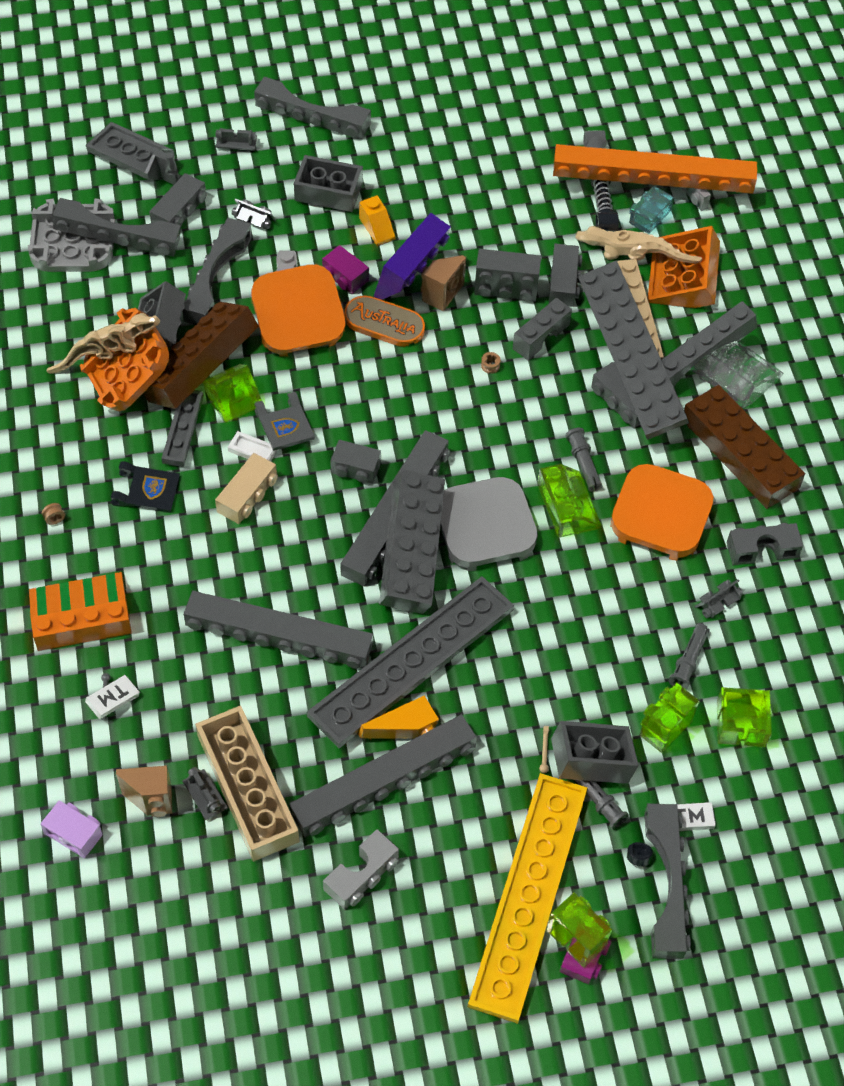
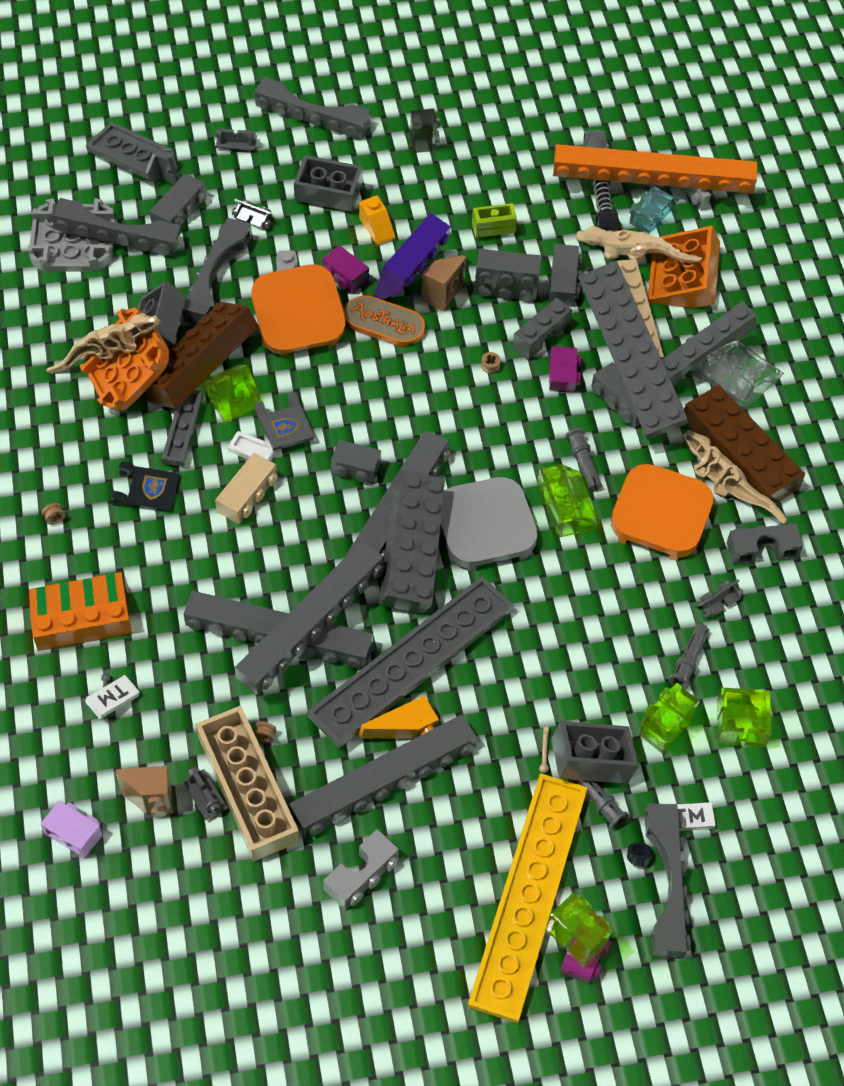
none -> dark grey brick [234,541,384,695]
none -> medium nougat bush [253,722,277,743]
none -> clear smoke brick [410,108,440,153]
none -> lime brick [472,203,517,238]
none -> magenta brick [549,346,581,392]
none -> tan animal [684,430,787,524]

